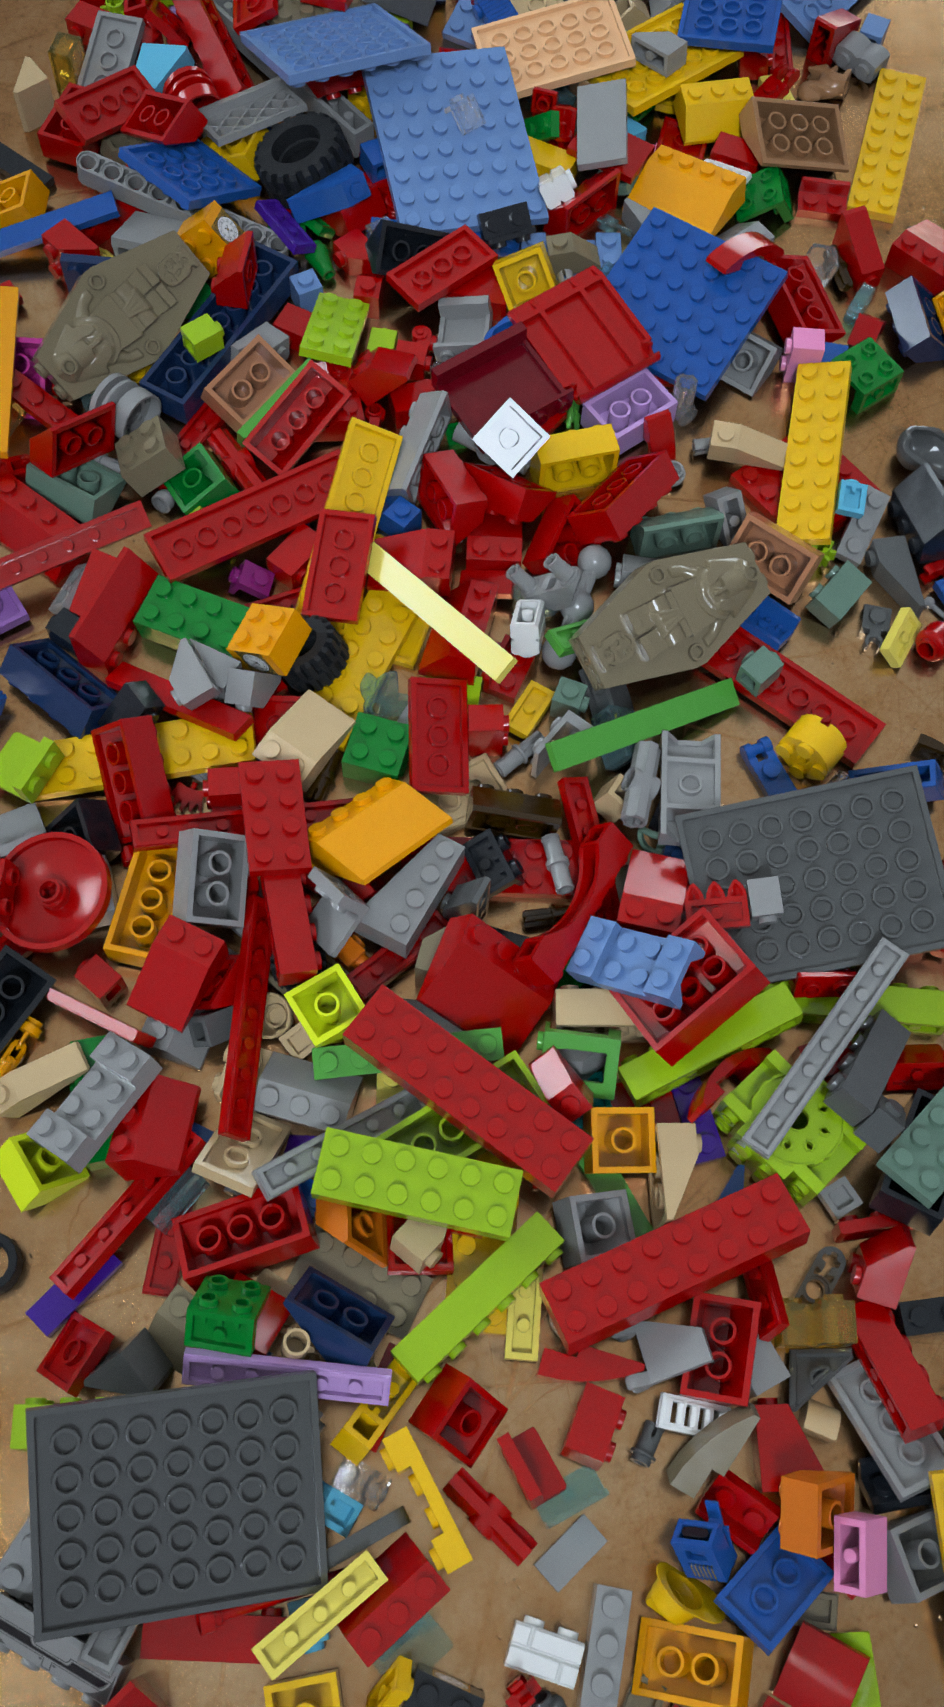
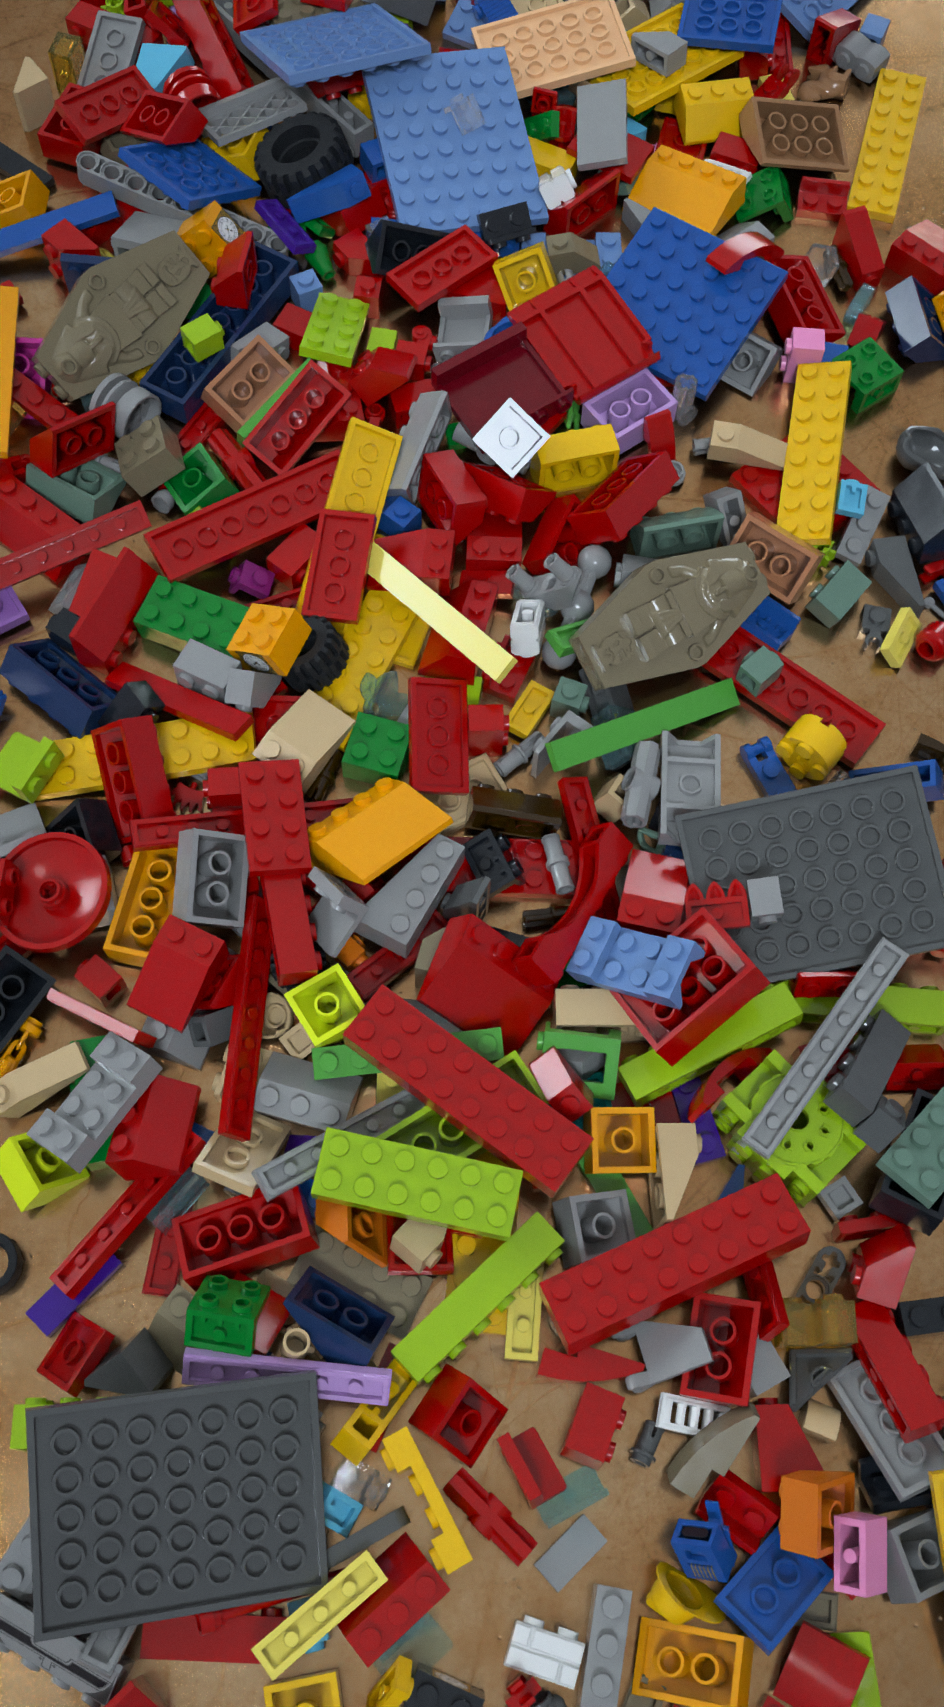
light grey slope [169,637,221,711] -> none
clear light blue plate [596,213,634,239] -> none

